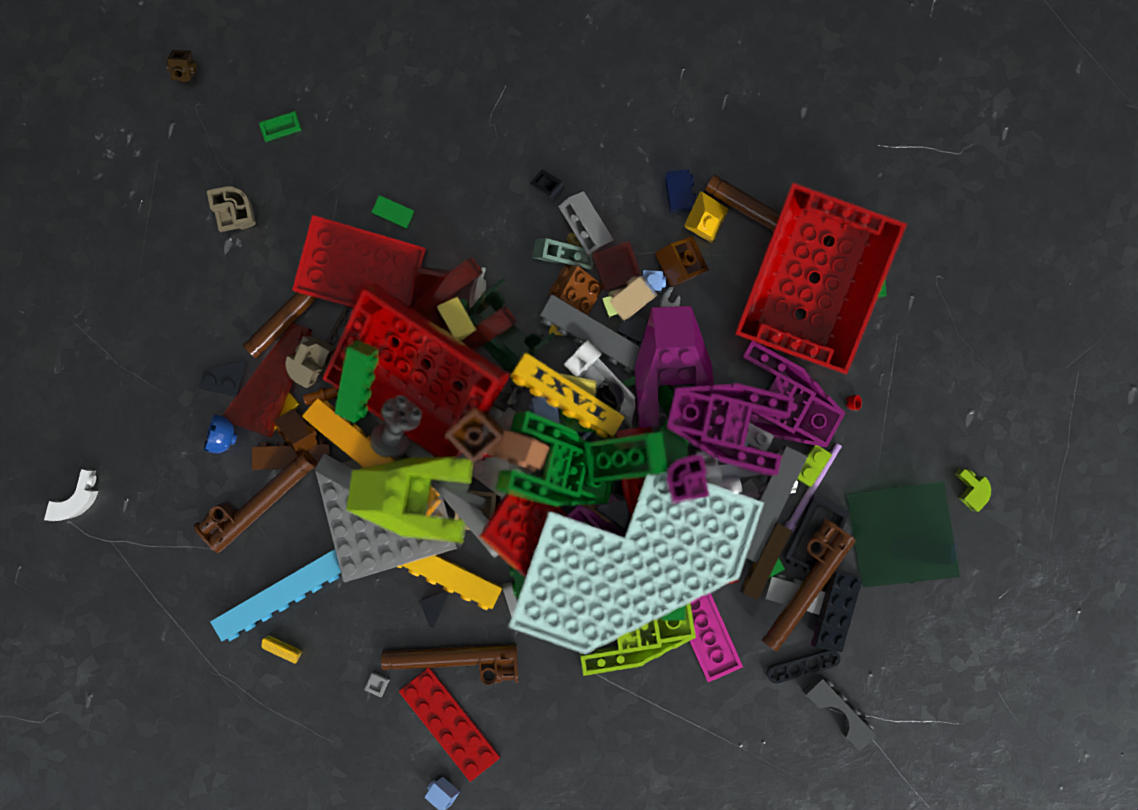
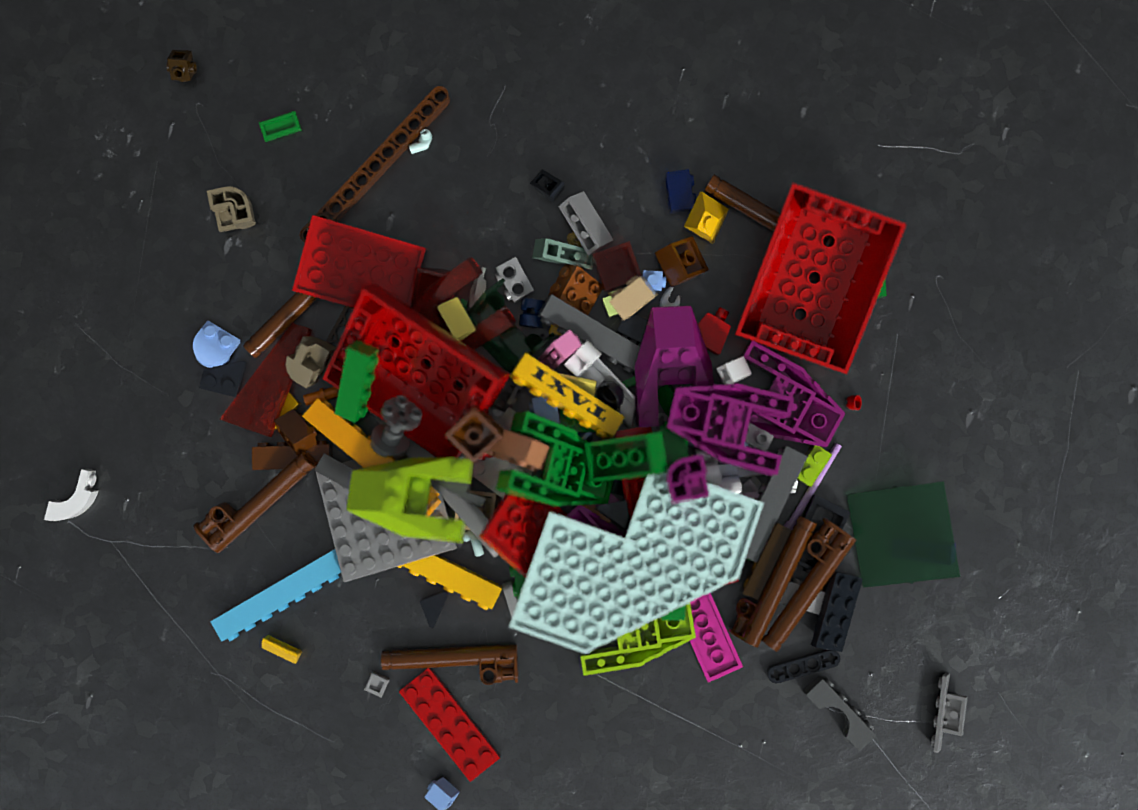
blue cylinder [203,414,237,454] -> none
green tile [371,195,415,229] -> none
lime brick [955,468,991,512] -> none
none -> light blue slope [193,320,241,368]
none -> reddish brown beam [300,86,450,243]
none -> light aqua arm [409,129,432,154]
none -> light aqua arm [464,530,484,556]
none -> light grey brick [495,257,535,303]
none -> dark blue wheel [519,298,545,329]
none -> bright pink brick [537,330,582,371]
none -> red torso [698,307,731,356]
none -> white arch [717,356,752,385]
none -> reddish brown piece [728,516,817,648]
none -> light grey bracket [931,673,967,753]

